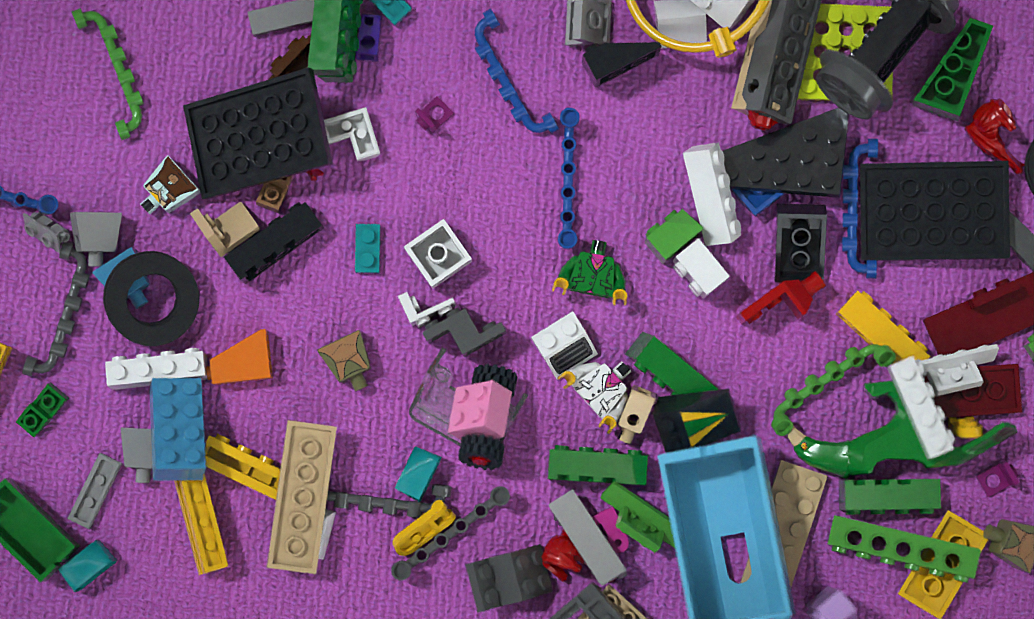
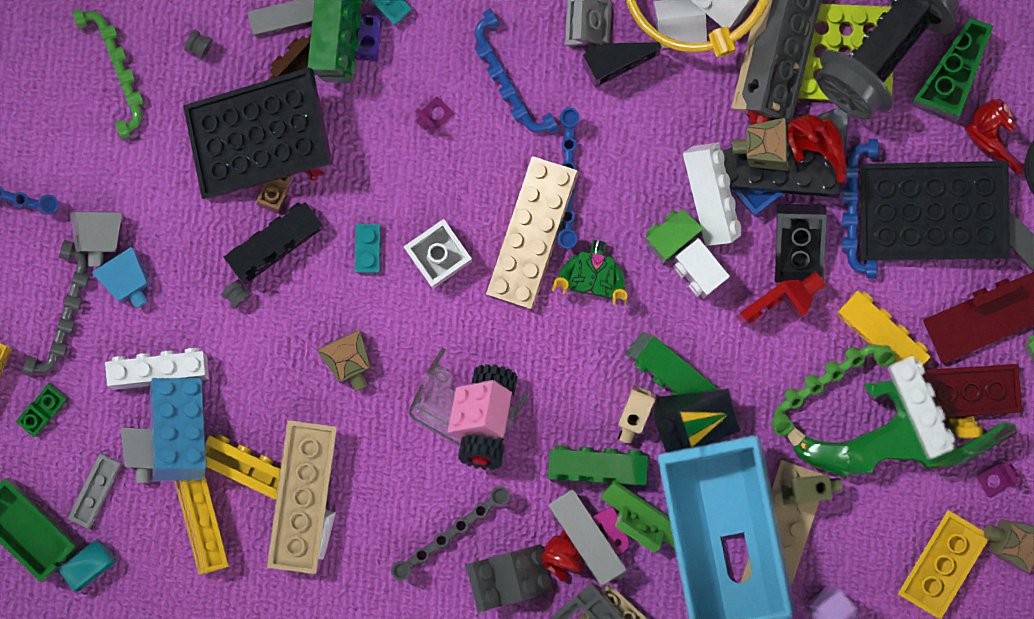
light grey hinge [23,212,70,253] -> none
black tyre [103,251,199,346] -> none
torso [140,155,201,214] -> none
tan bracket [190,202,260,257] -> none
orange slope [206,329,273,385] -> none
white brick [324,107,380,161] -> none
dark grey bar [327,472,452,518] -> none
yellow plate [392,500,456,556] -> none
teal piece [395,446,442,502] -> none
white bracket [398,292,456,328] -> none
dark grey bracket [422,307,506,357] -> none
white slope [531,311,598,380] -> none
white torso [557,361,631,434] -> none
bright green brick [828,515,981,583] -> none
green wedge [839,479,941,515] -> none
white bracket [915,344,999,396] -> none
none -> dark grey wheel [184,30,213,60]
none -> dark grey wheel [221,279,252,310]
none -> tan plate [486,156,579,310]
none -> torso [732,118,788,171]
none -> olive torso [780,474,843,505]
none -> red hair [787,115,847,183]

